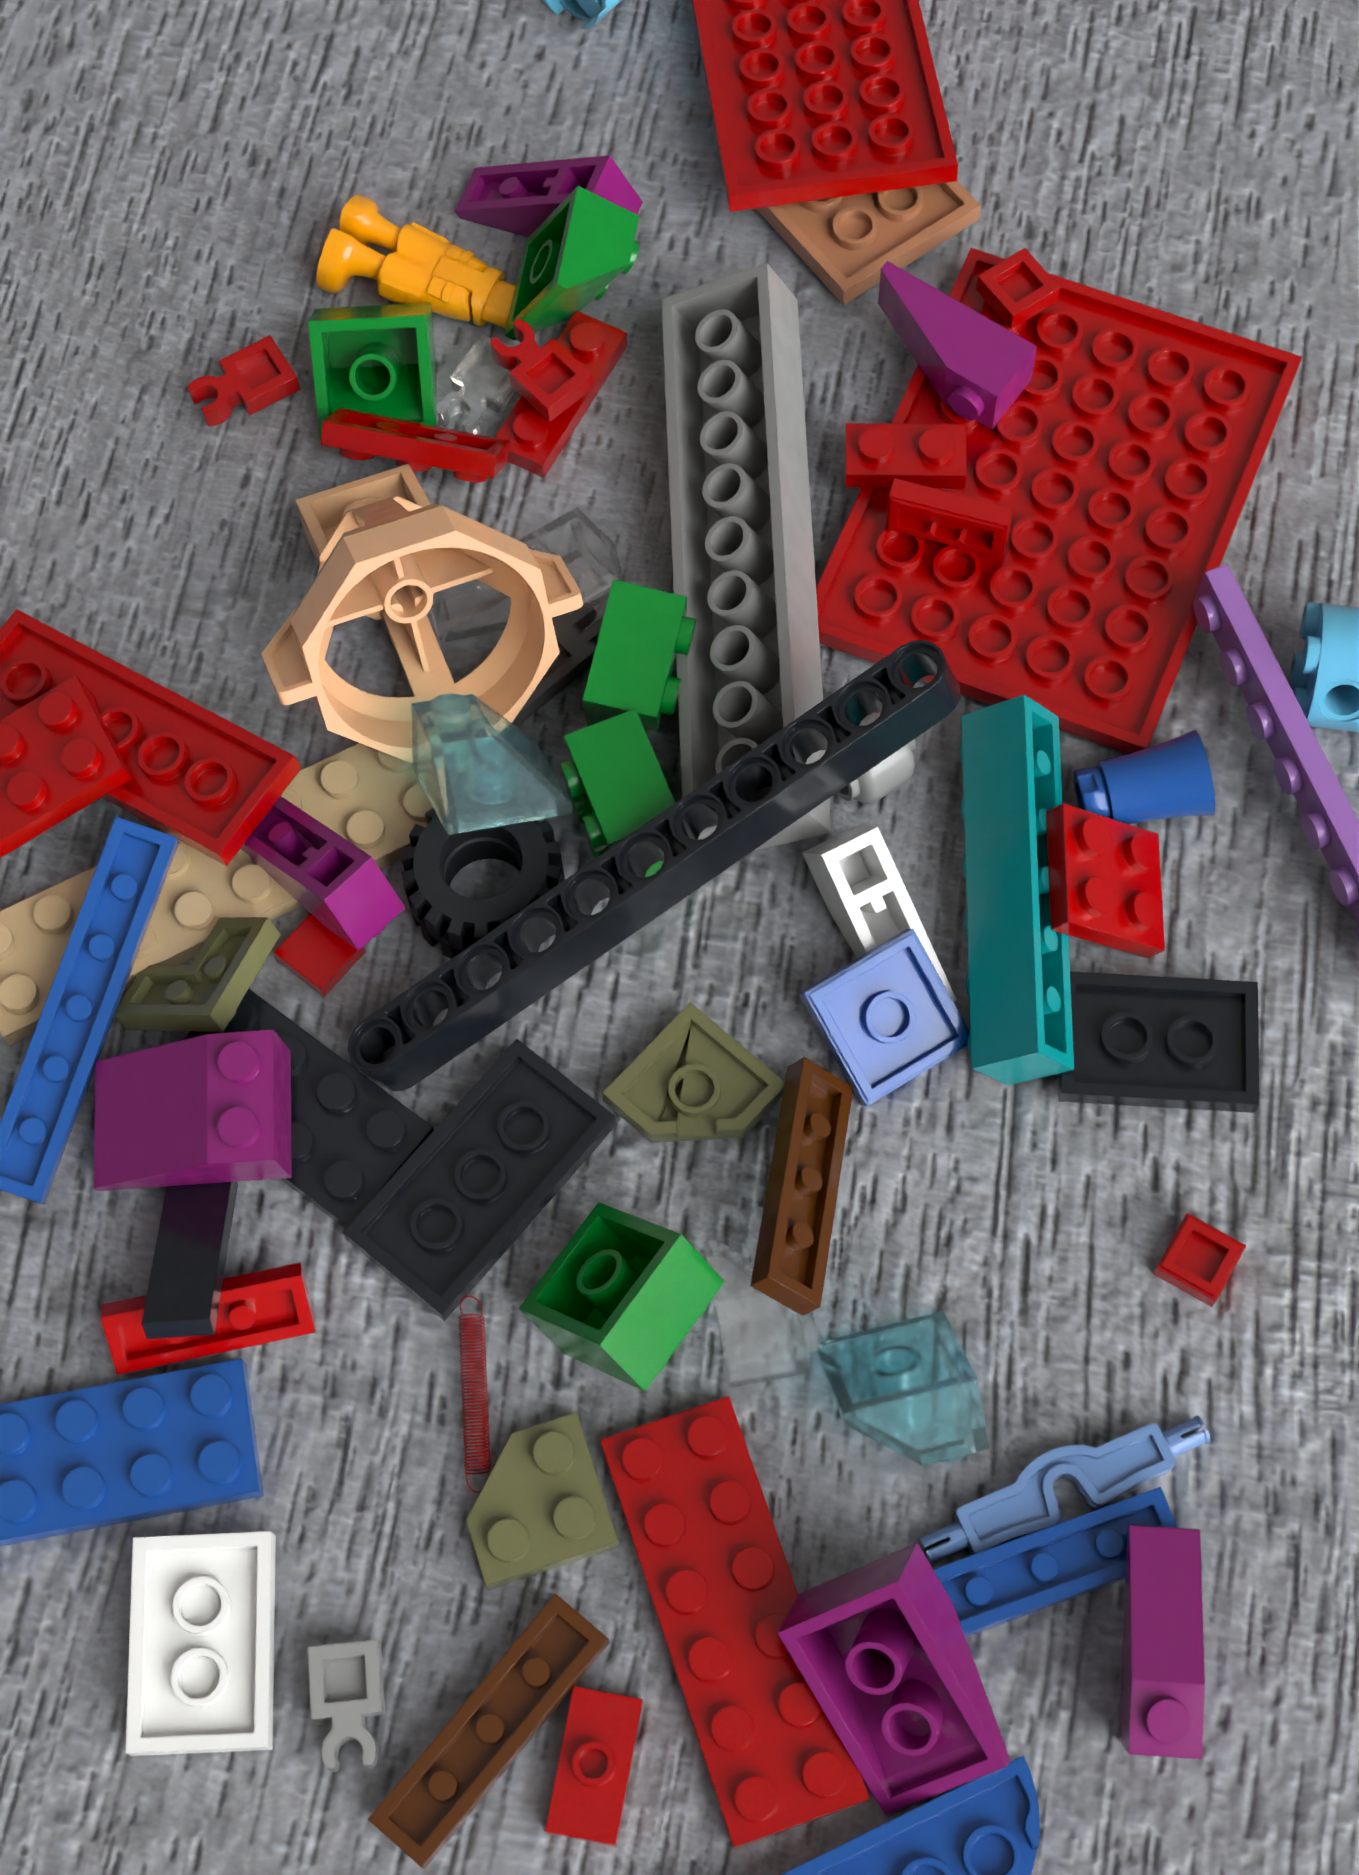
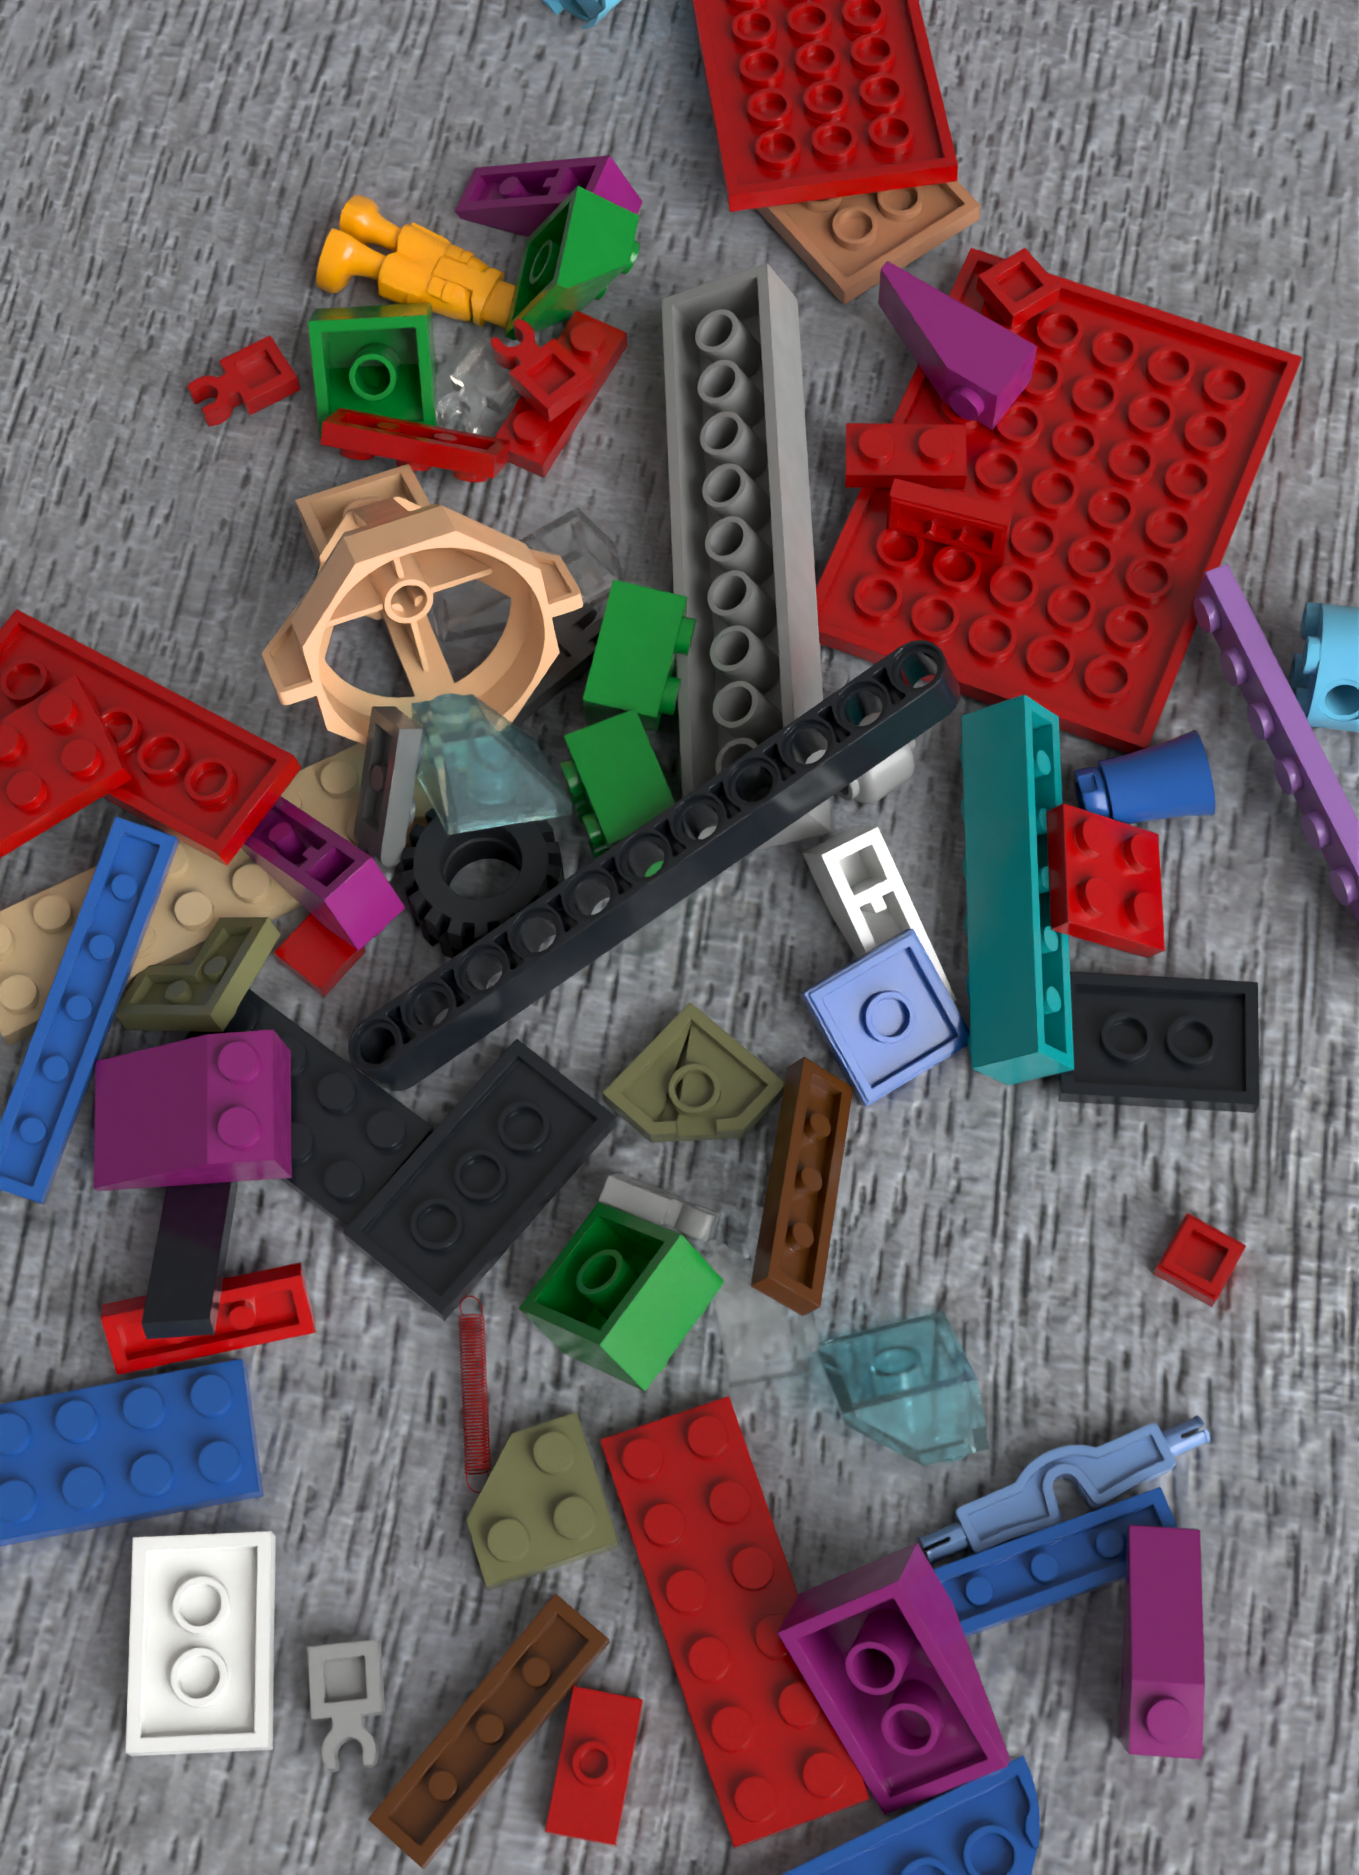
none -> dark grey hinge [354,706,425,883]
none -> light grey plate [599,1173,721,1241]

